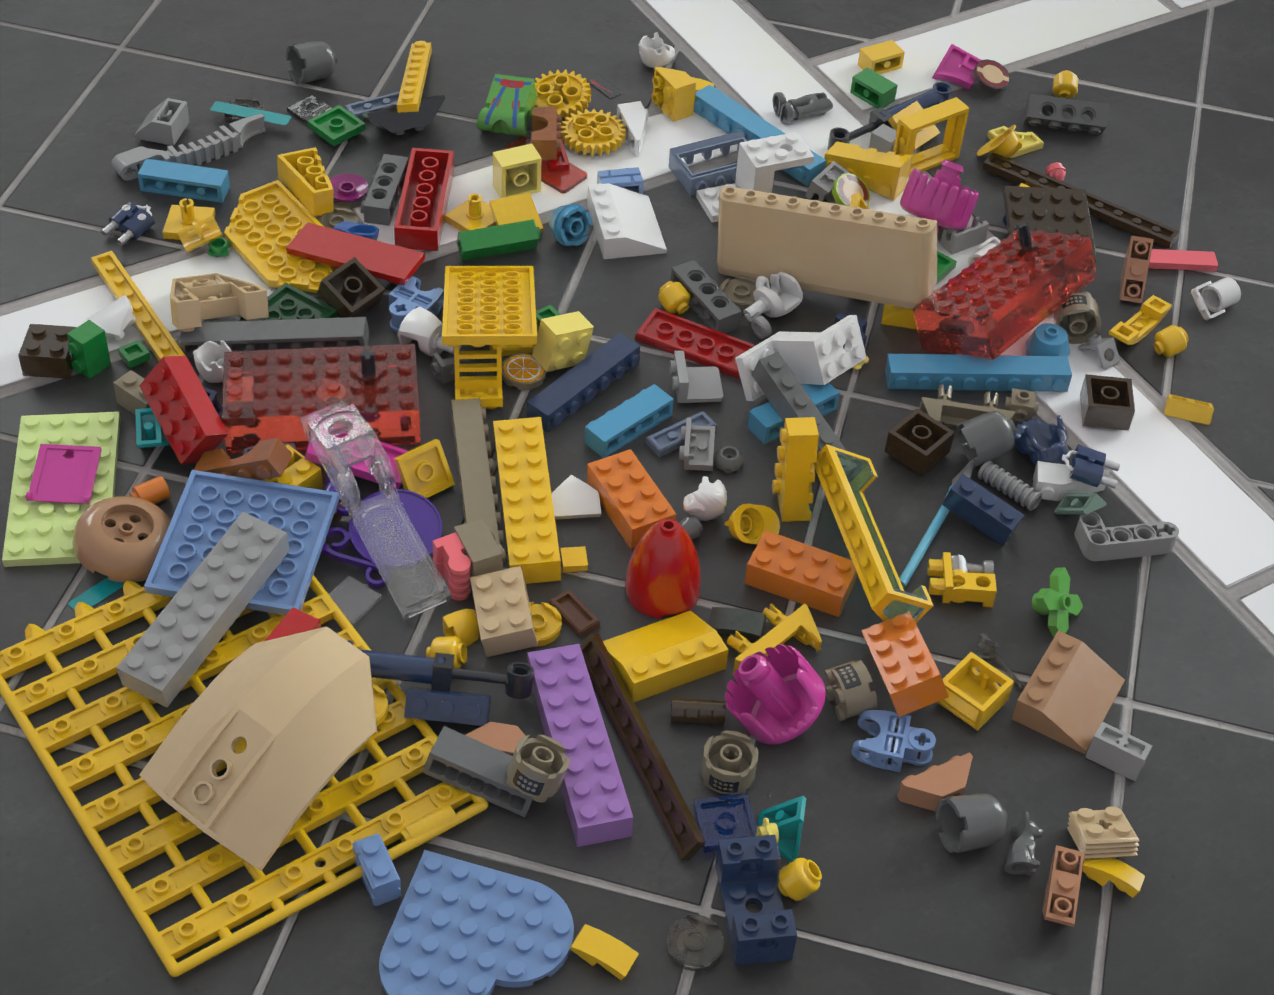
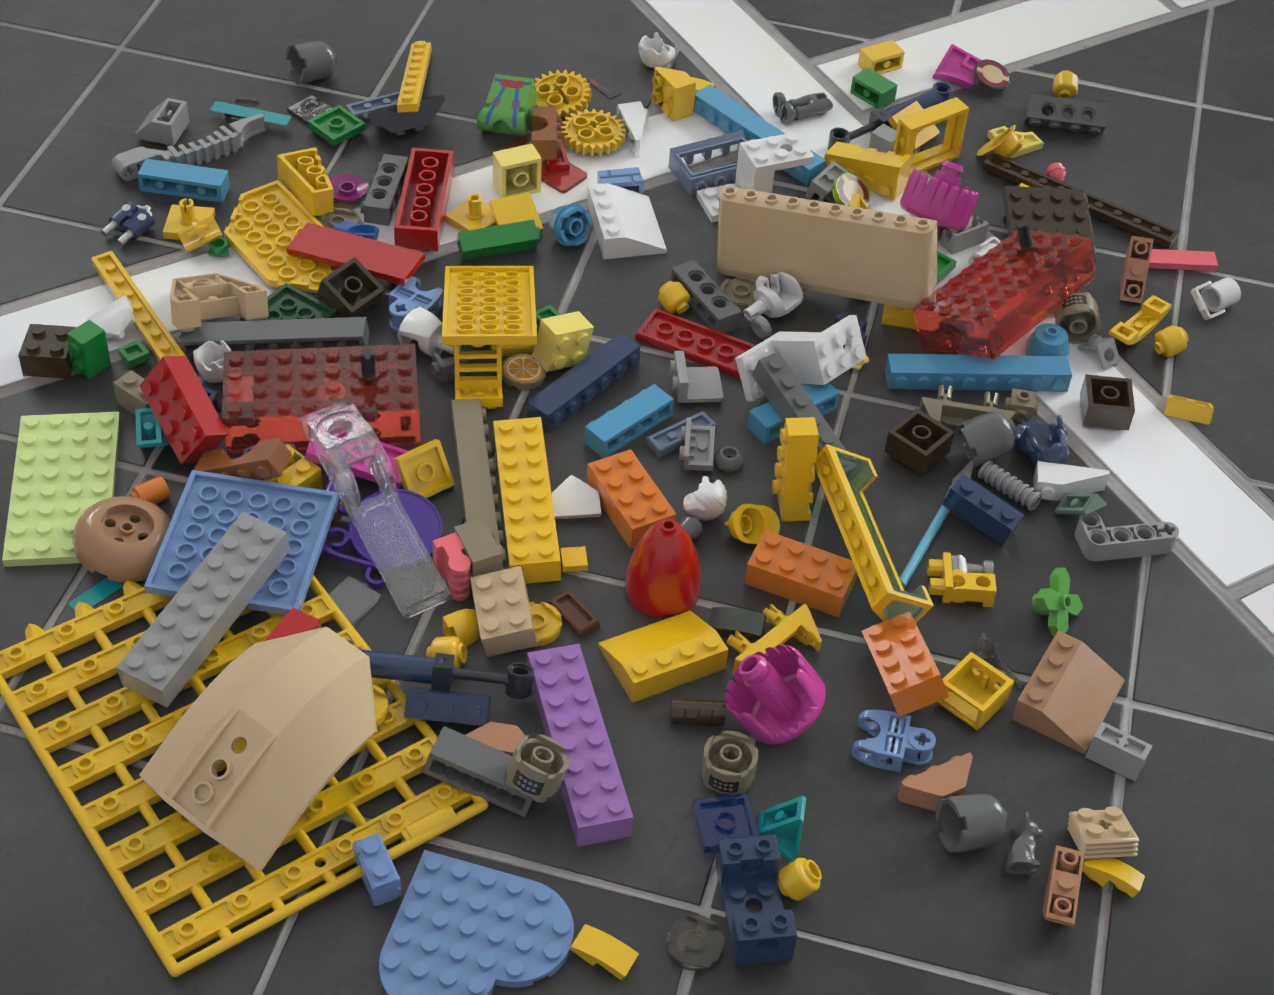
dark pink container [26,444,102,504] -> none
dark brown plate [580,633,706,860] -> none
light yellow plate [757,818,779,844] -> none
dark tan brick [824,660,877,721] -> none
dark blue piece [1062,444,1120,489] -> none

